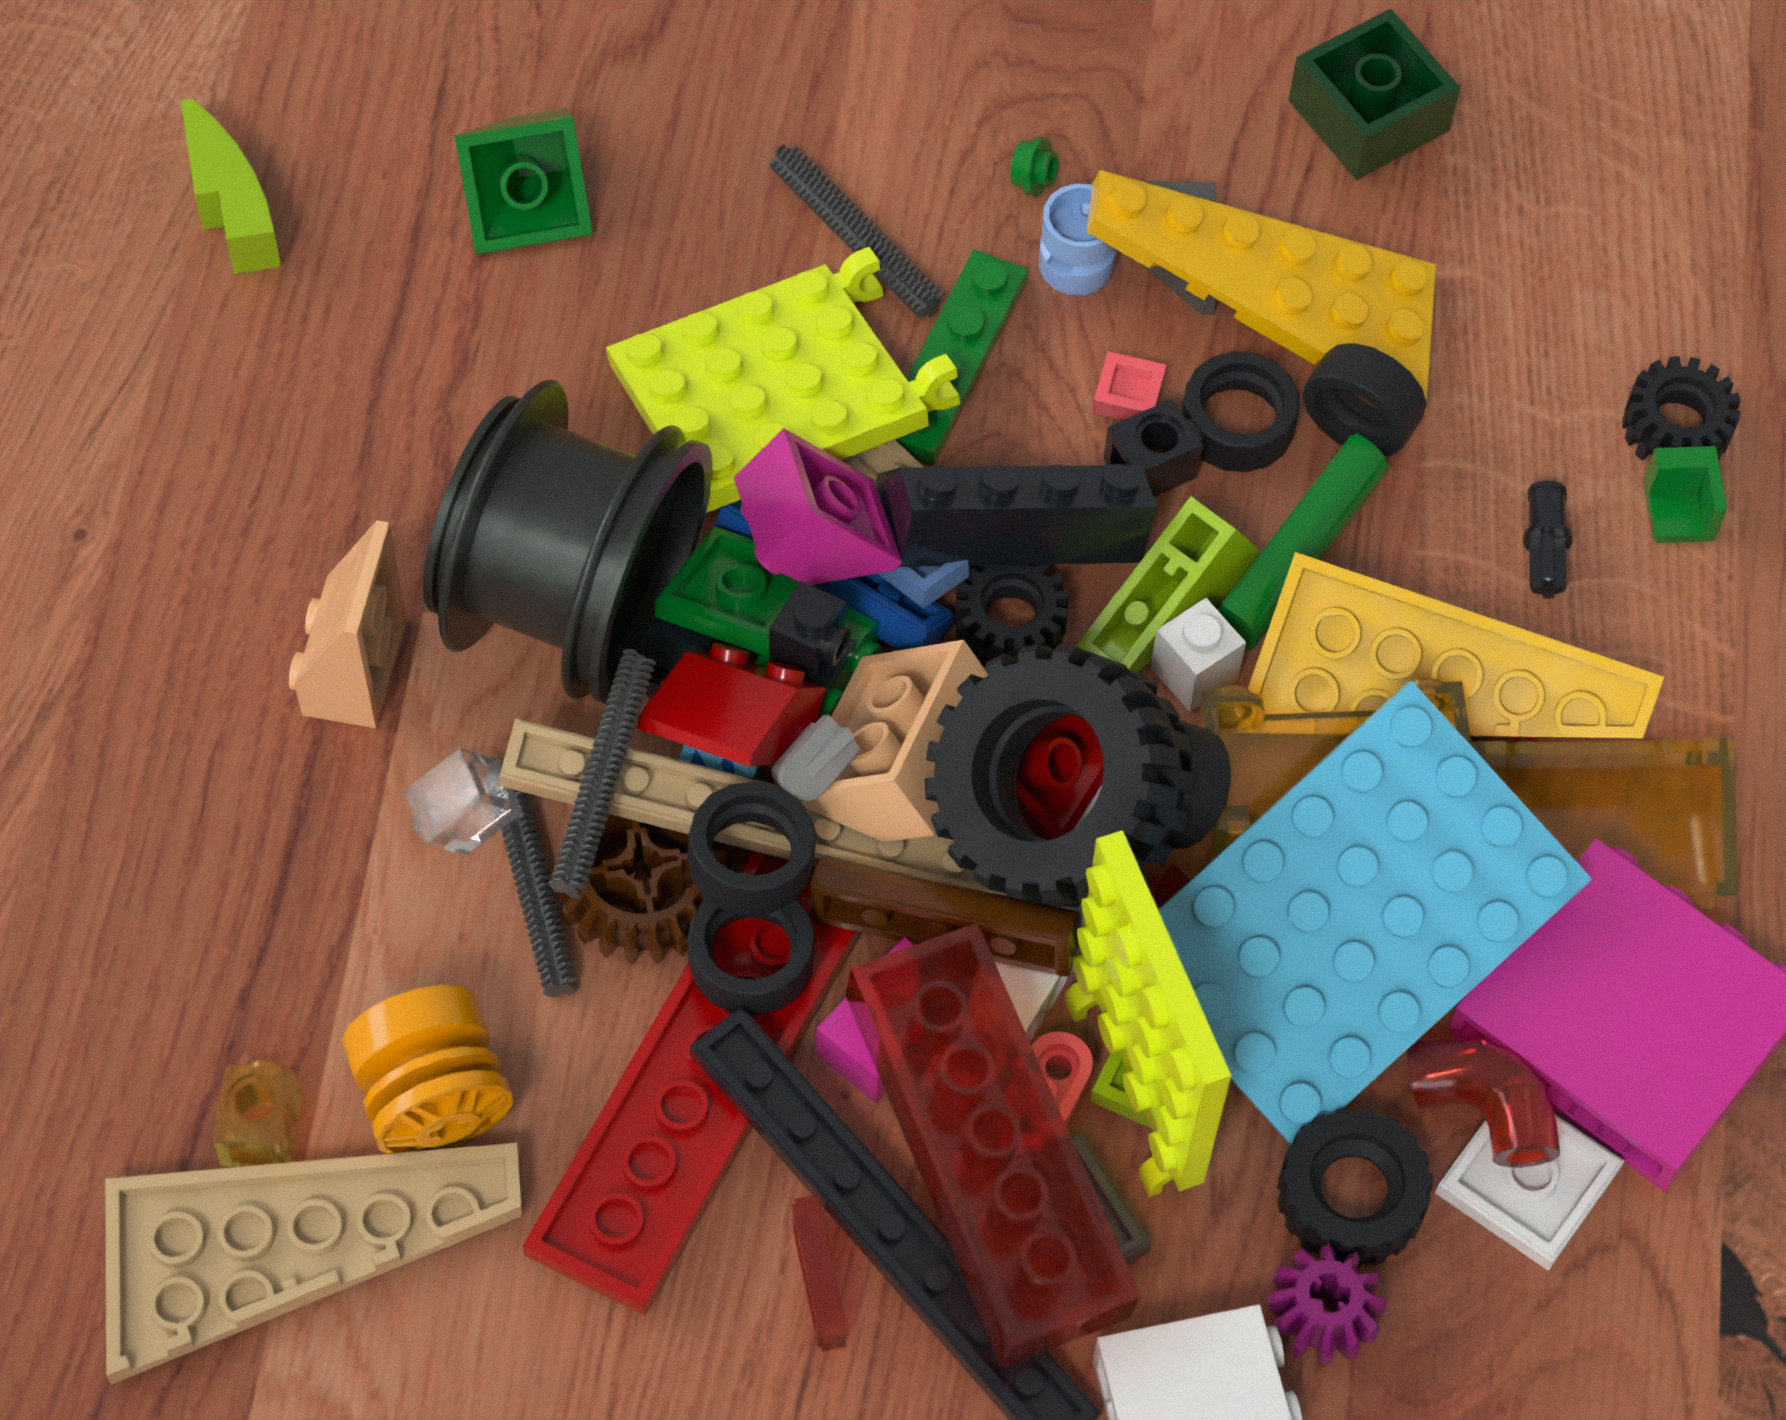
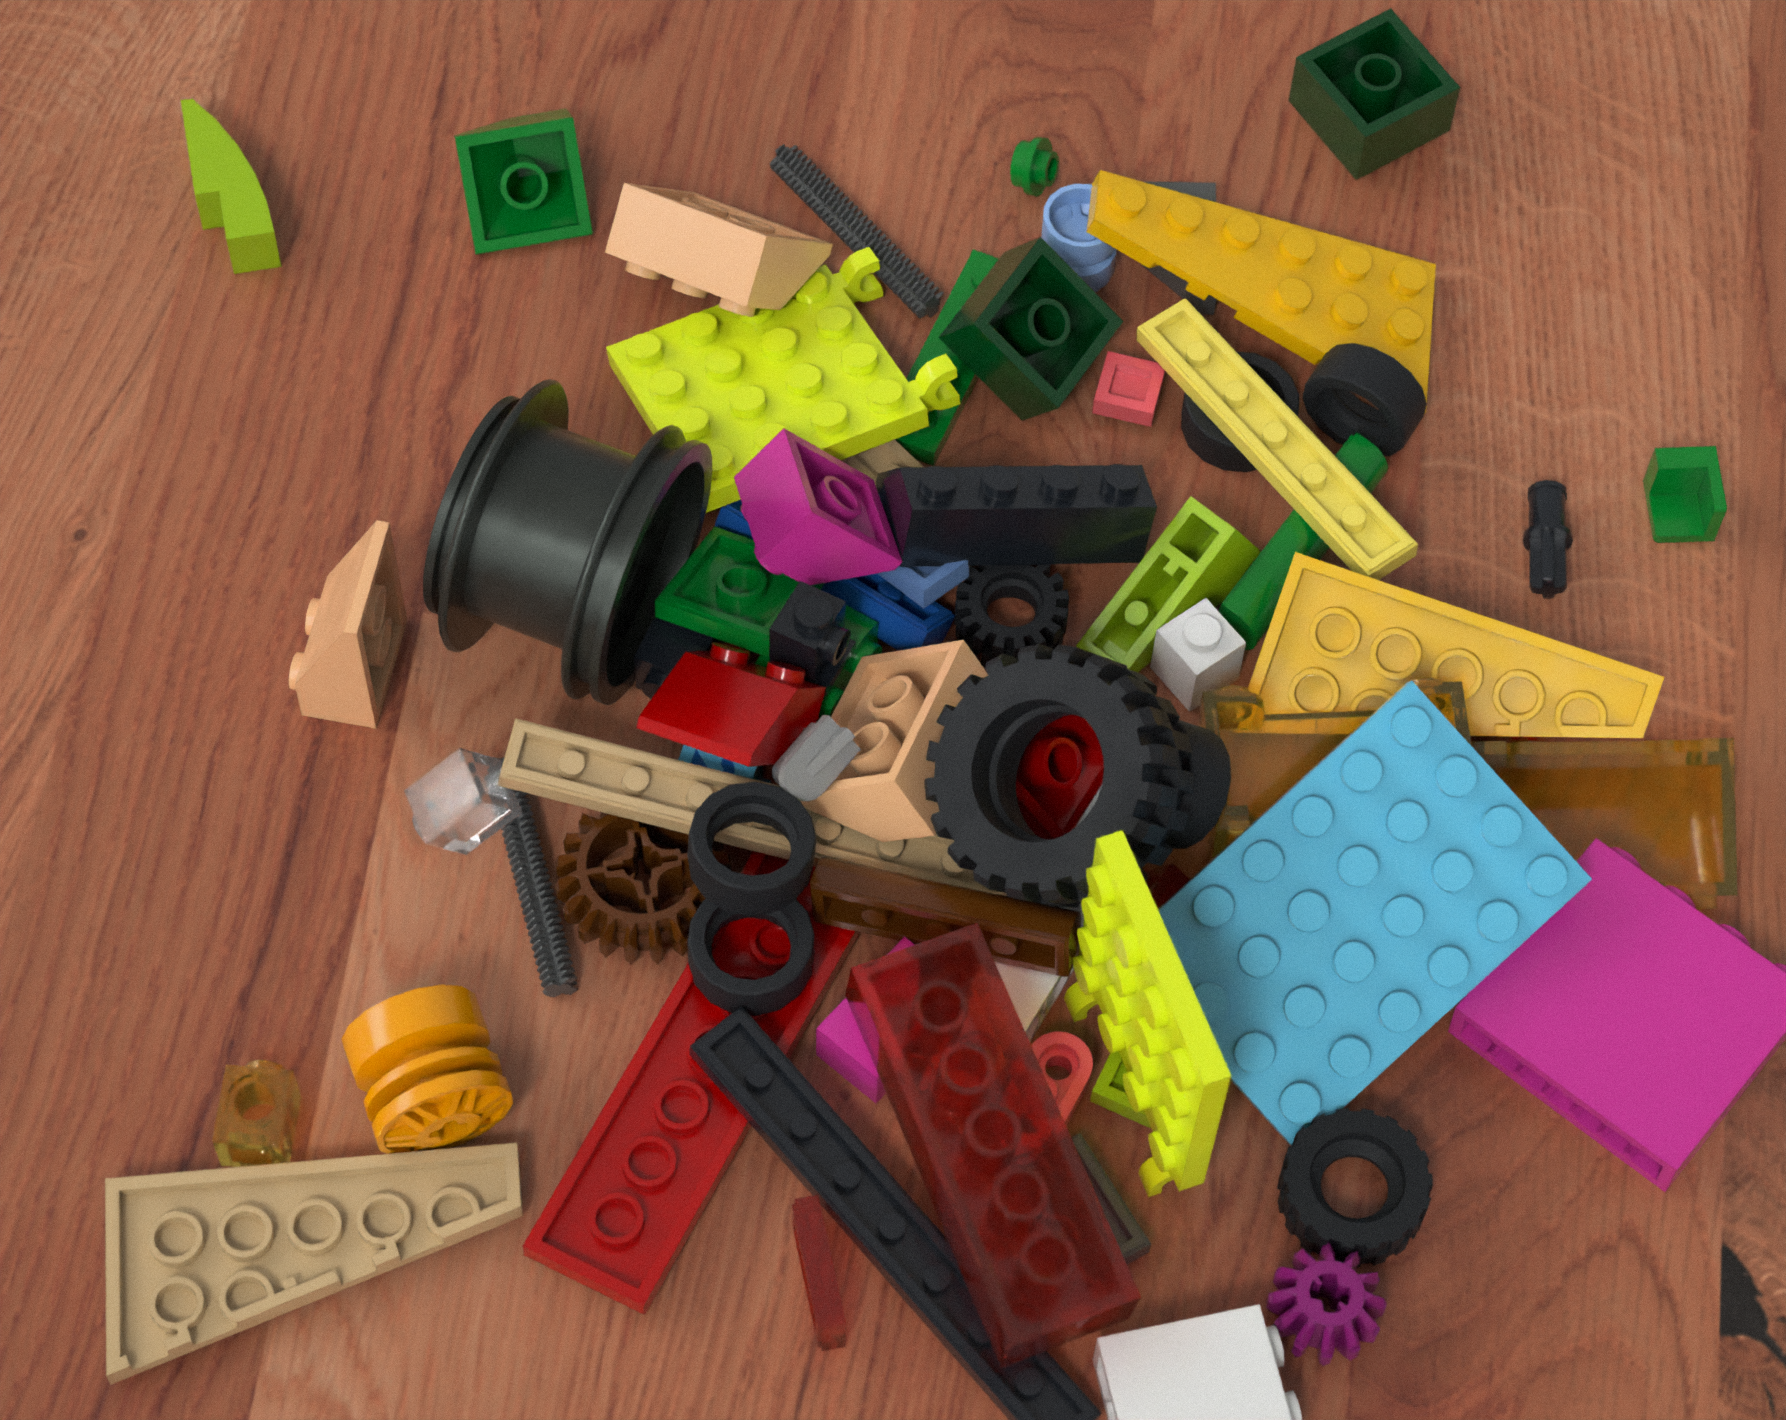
dark grey axle [549,649,656,899] -> none
black brick [1103,399,1204,497] -> none
clear red cylinder [1407,1038,1560,1168] -> none
white tile [1435,1085,1625,1271] -> none
black tyre [1622,356,1741,461] -> none
none -> light nougat slope [605,183,833,317]
none -> dark green brick [938,237,1123,421]
none -> light yellow tile [1136,298,1418,580]

